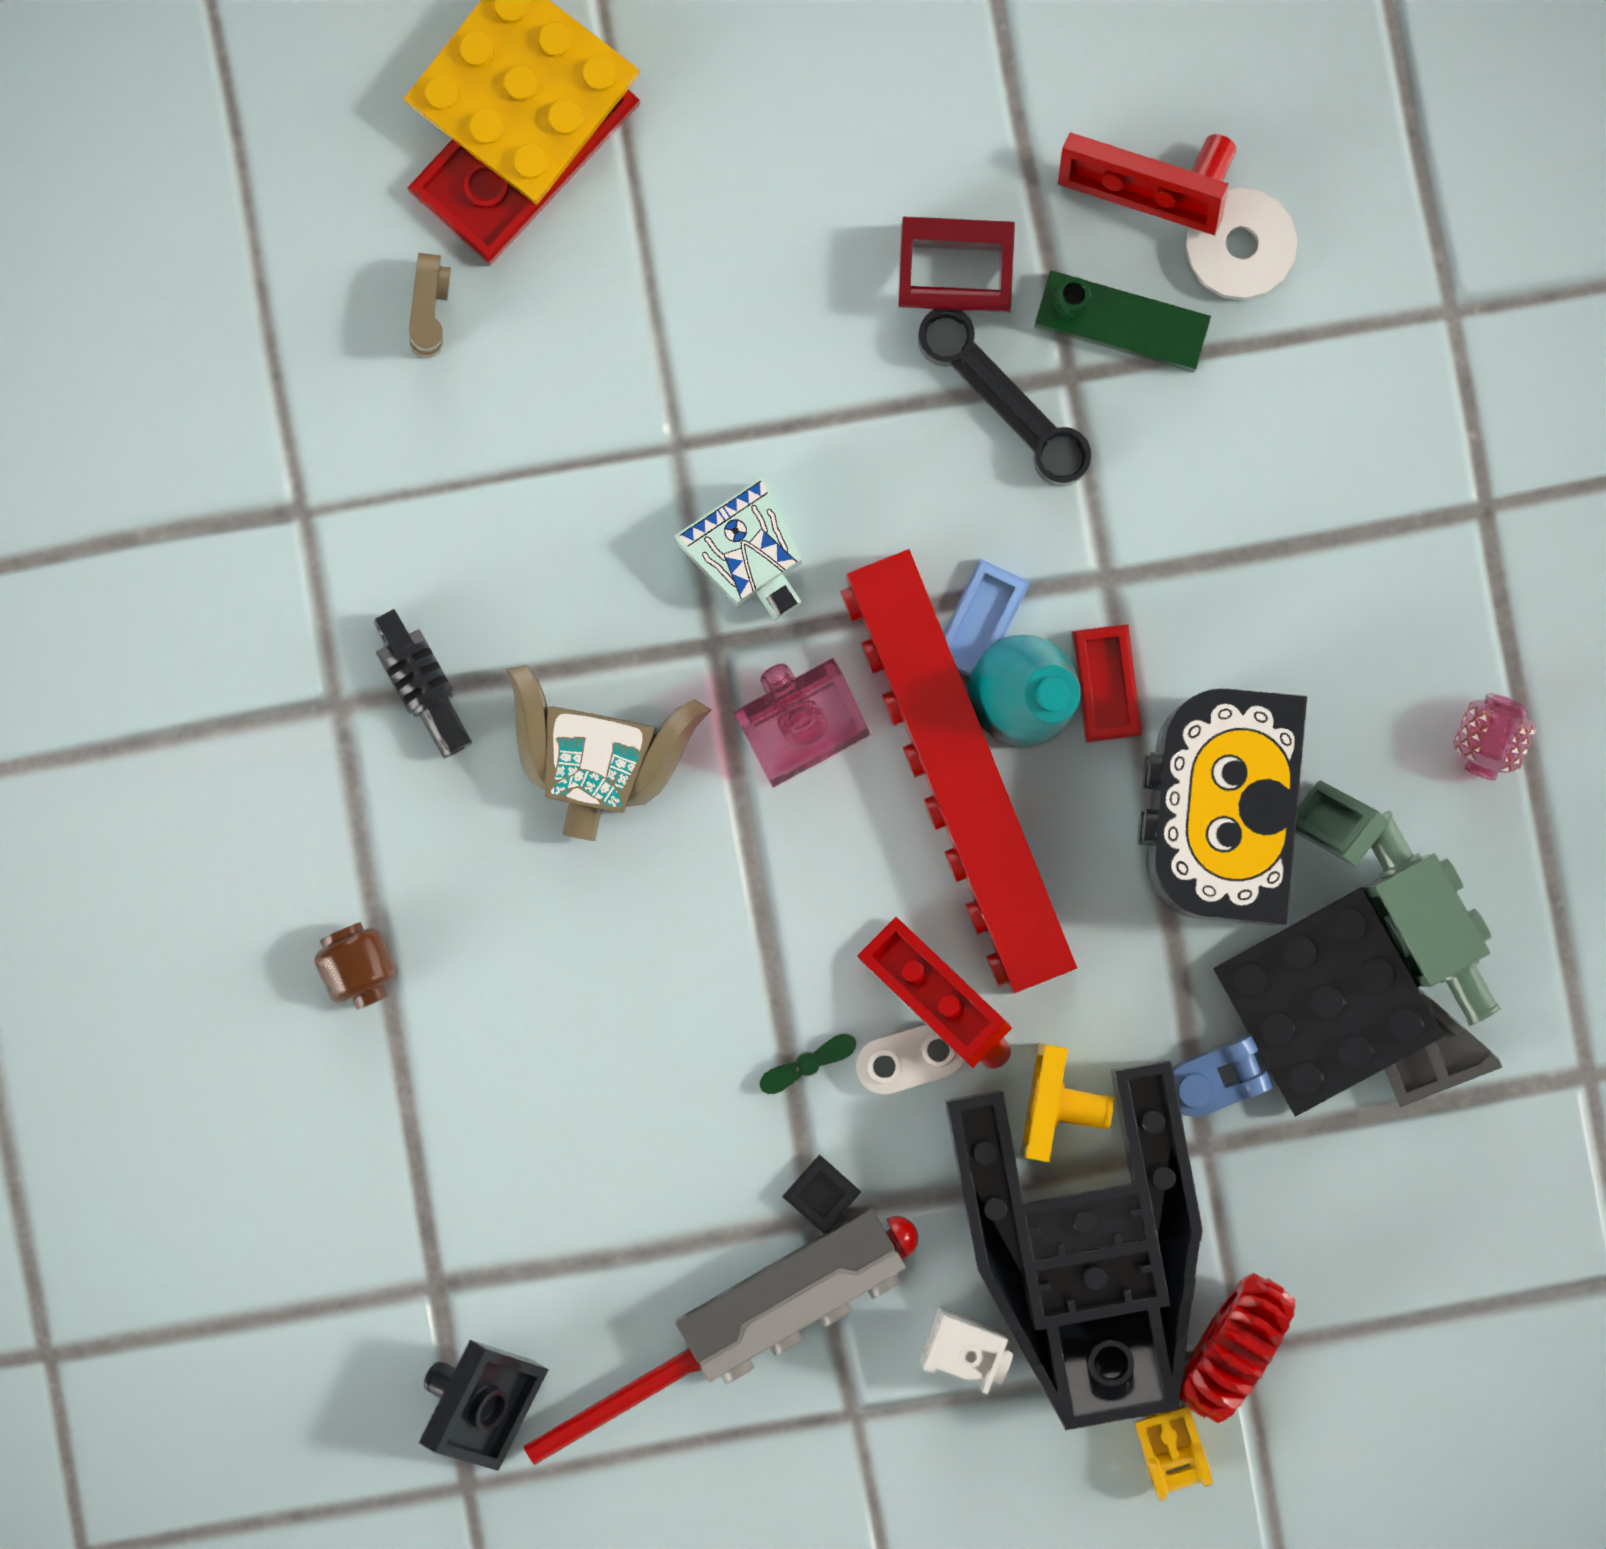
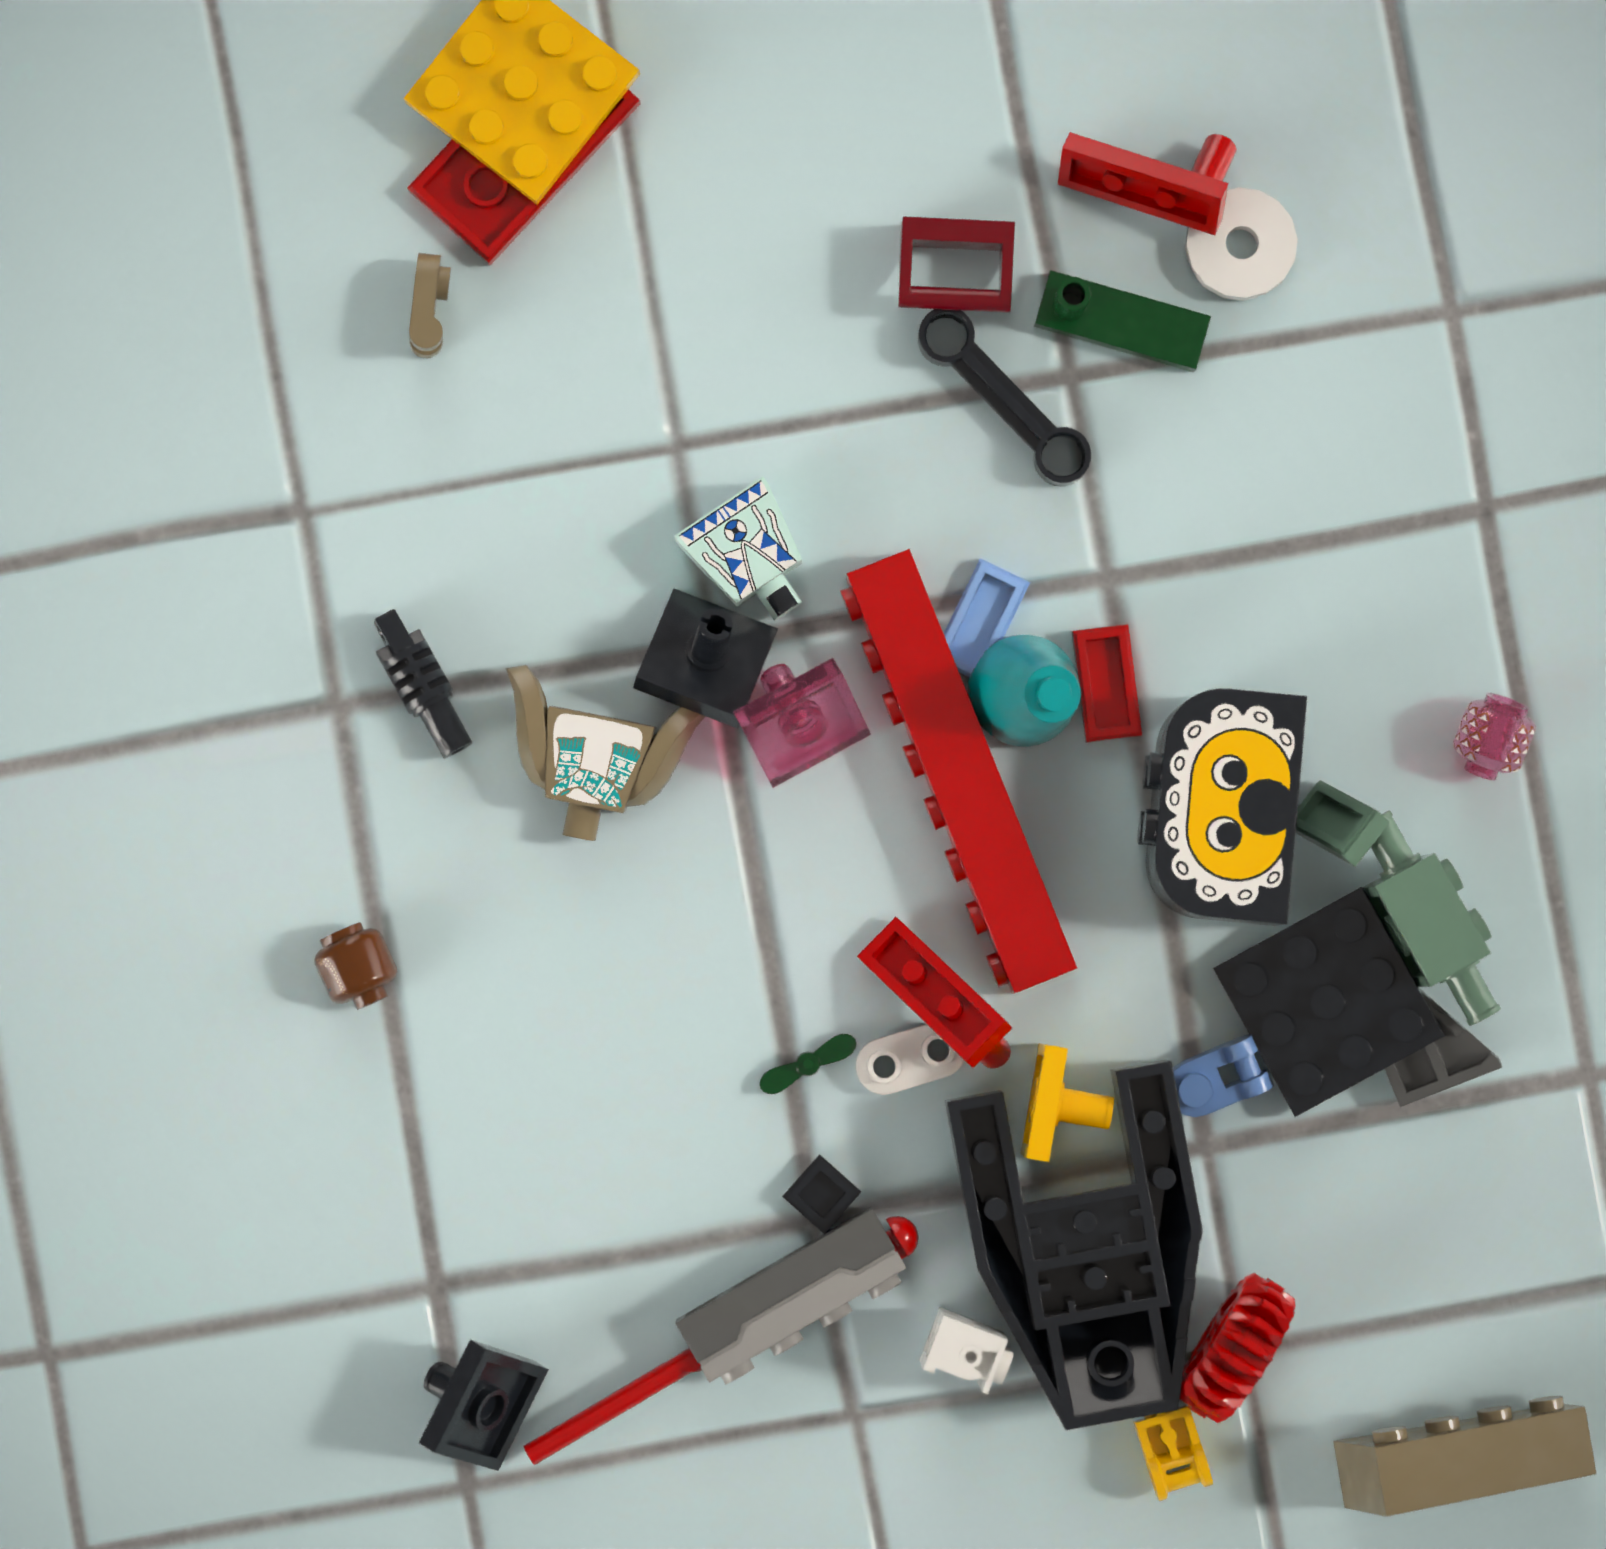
none -> black tile [633,588,778,729]
none -> dark tan wedge [1333,1396,1596,1517]

